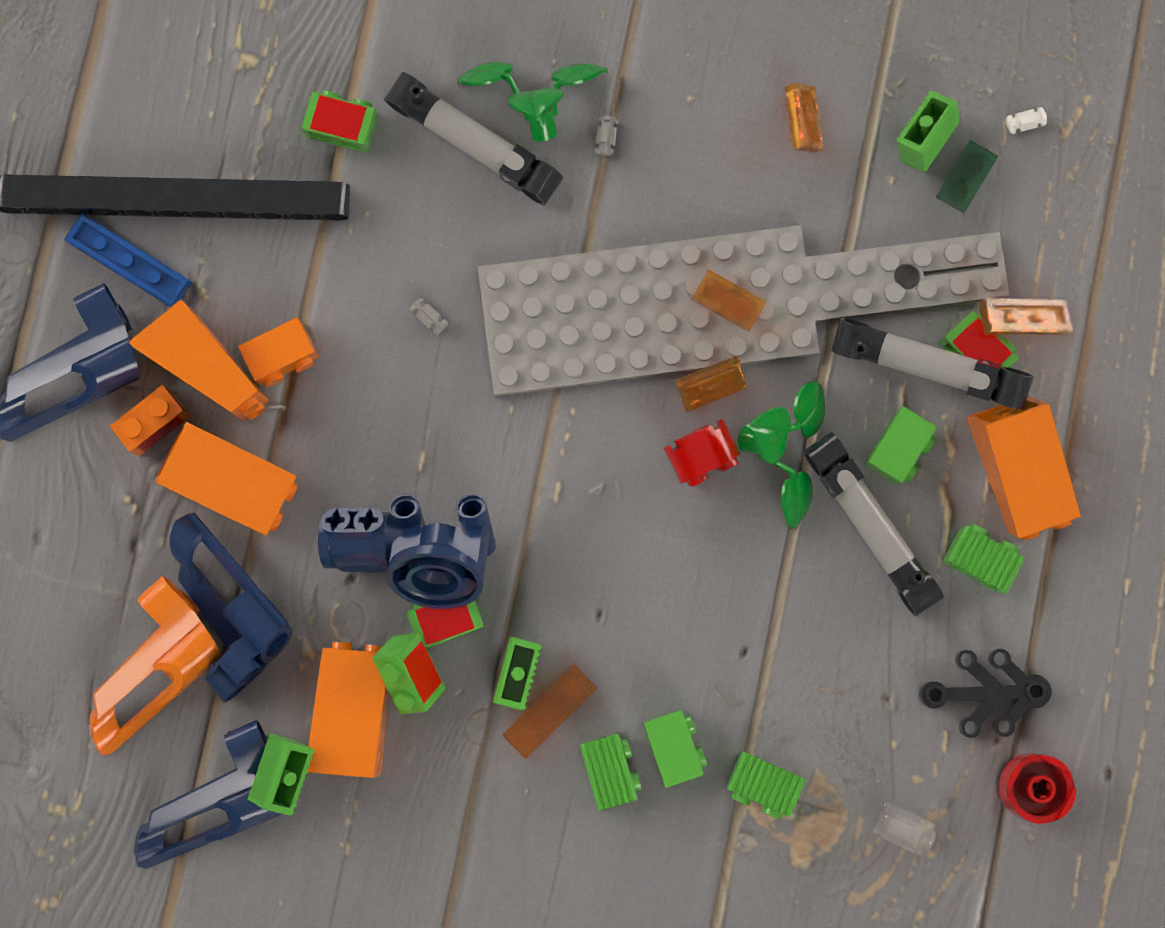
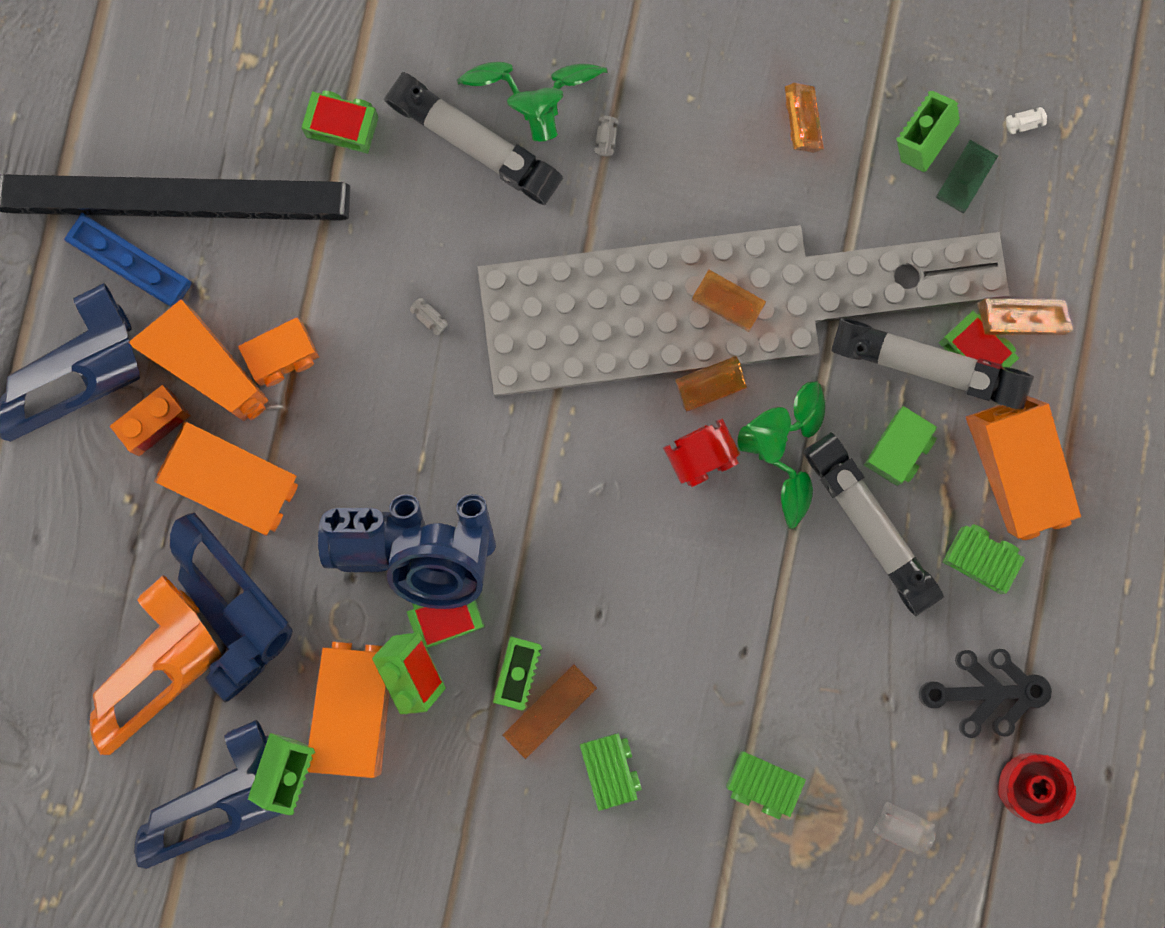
bright green brick [643,709,707,788] -> none

